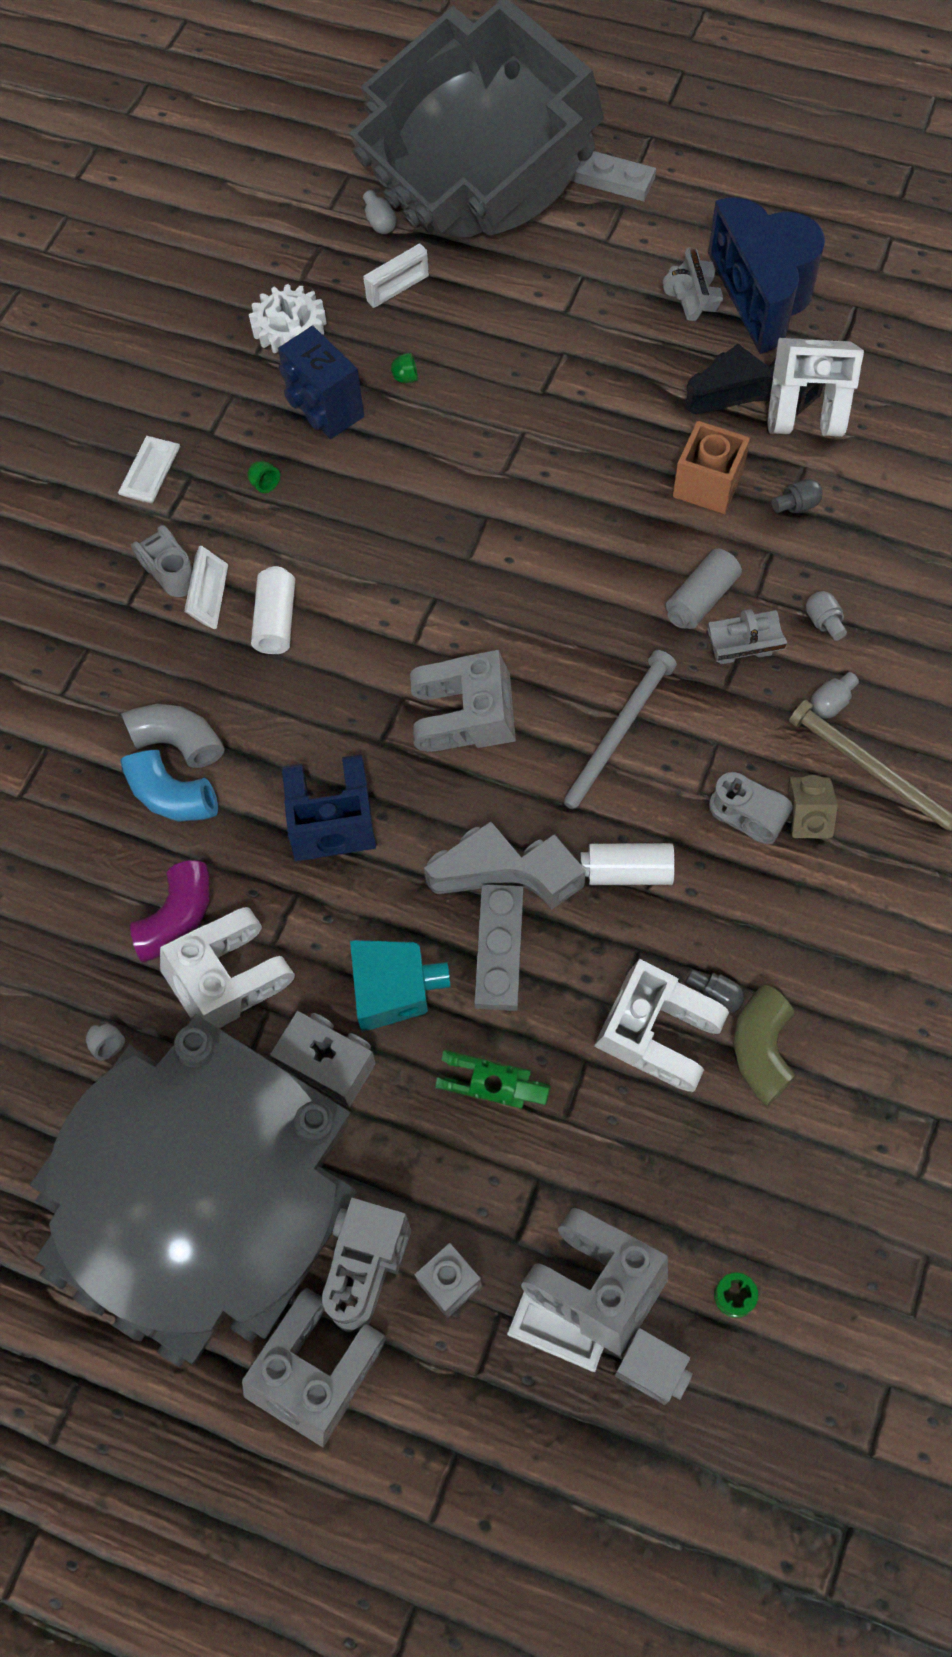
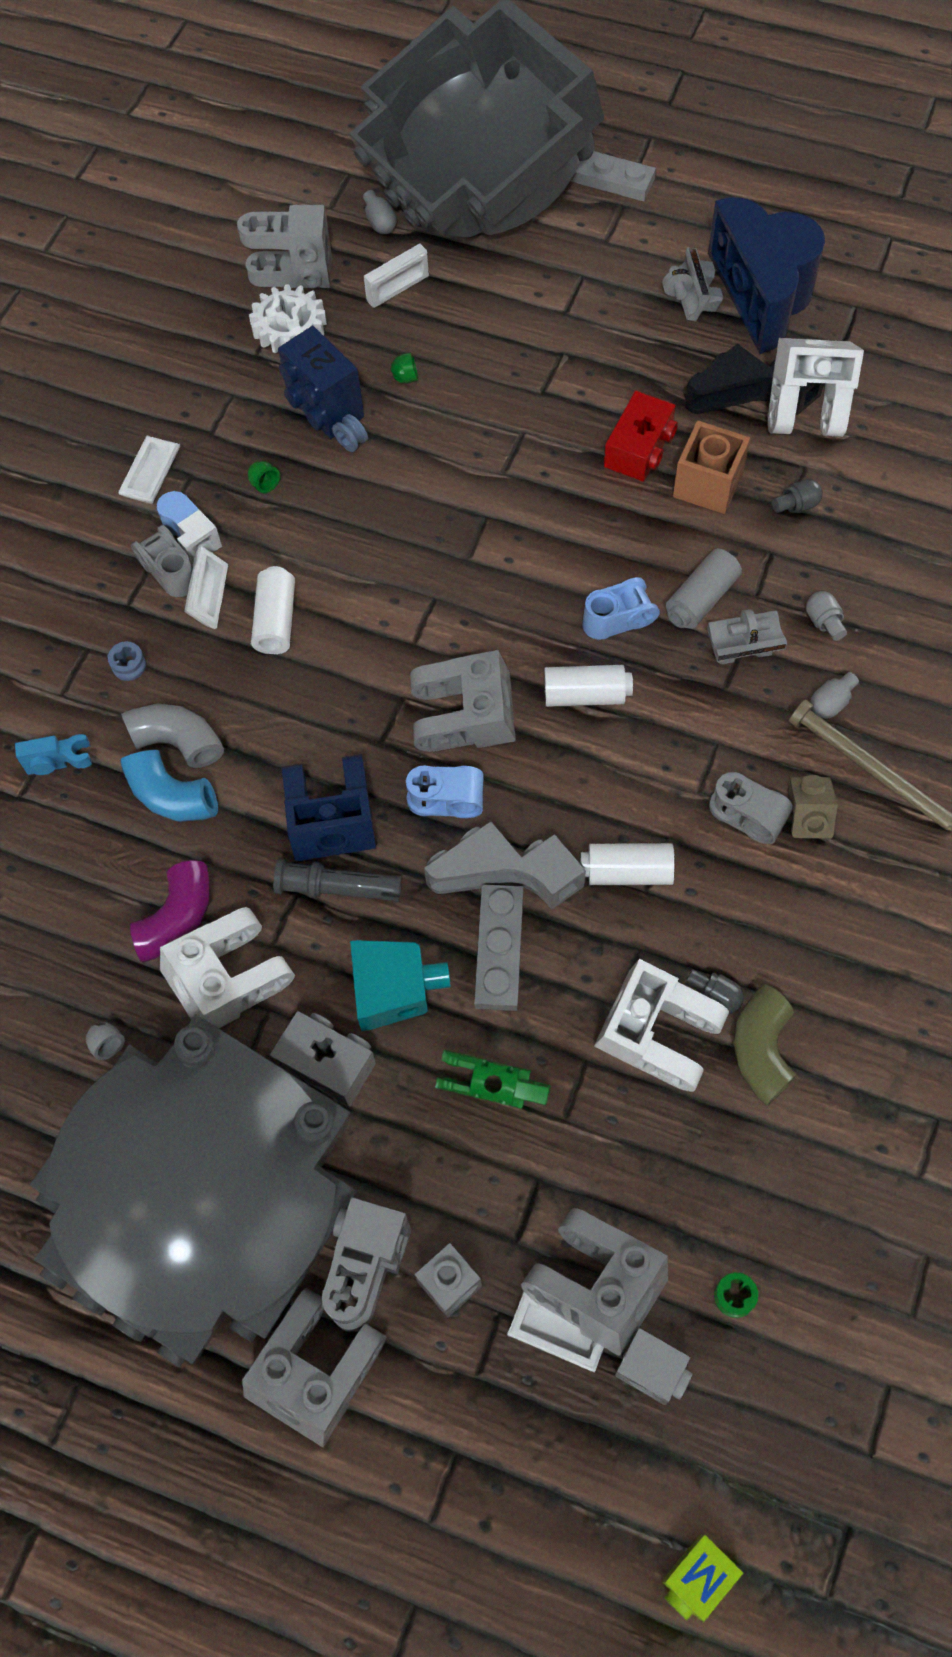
light grey bar [564,650,677,809] -> none
none -> dark azure plate [15,734,92,775]
none -> sand blue bush [108,641,146,681]
none -> leg [157,491,222,567]
none -> light grey brick [237,205,332,288]
none -> dark grey pin [273,857,402,902]
none -> sand blue bush [332,414,368,452]
none -> light blue piece [406,765,484,818]
none -> white brick [544,665,633,707]
none -> light blue piece [582,577,660,640]
none -> red brick [604,390,678,482]
none -> lime brick [661,1534,743,1622]

